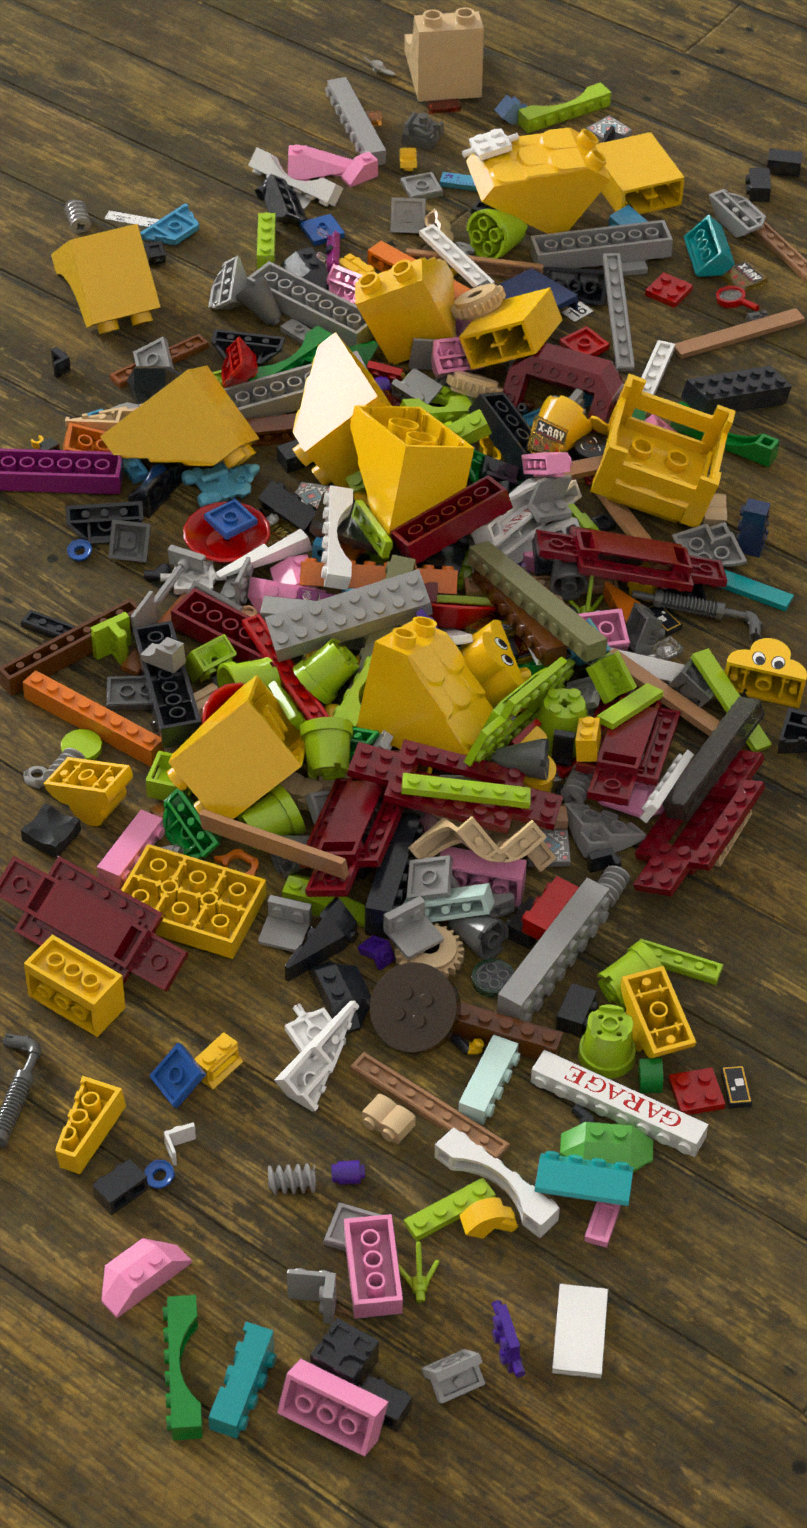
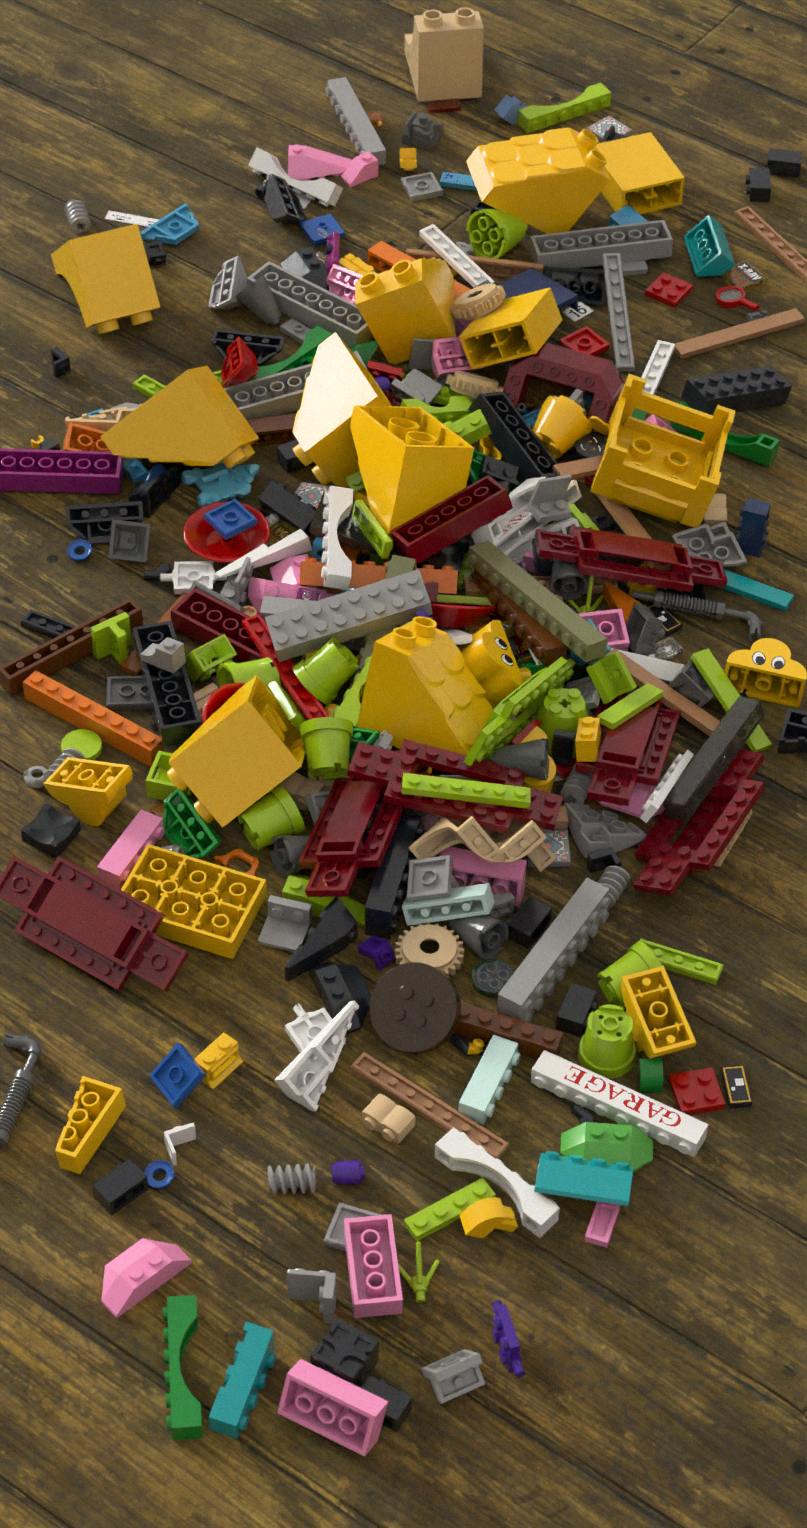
yellow brick [24,935,126,1037] -> none
dark orange tile [109,334,209,388] -> none
black wedge [127,366,181,405] -> none
light grey piece [130,545,207,628] -> none
light grey bracket [133,337,174,369] -> none
medium nougat tile [199,809,349,879] -> none
lime brick [257,212,276,270] -> none
light grey piece [364,57,395,76] -> none
light grey bracket [384,896,444,959] -> none
light grey bracket [390,197,426,233] -> none
tan brick [424,209,454,242] -> none
white plate [462,128,519,161] -> none
red brick [521,876,579,940] -> none
bright pink brick [522,452,572,477] -> none
tile [527,415,569,453] -> none
white tile [552,1284,608,1378] -> none
light grey wedge [709,189,766,238] -> none

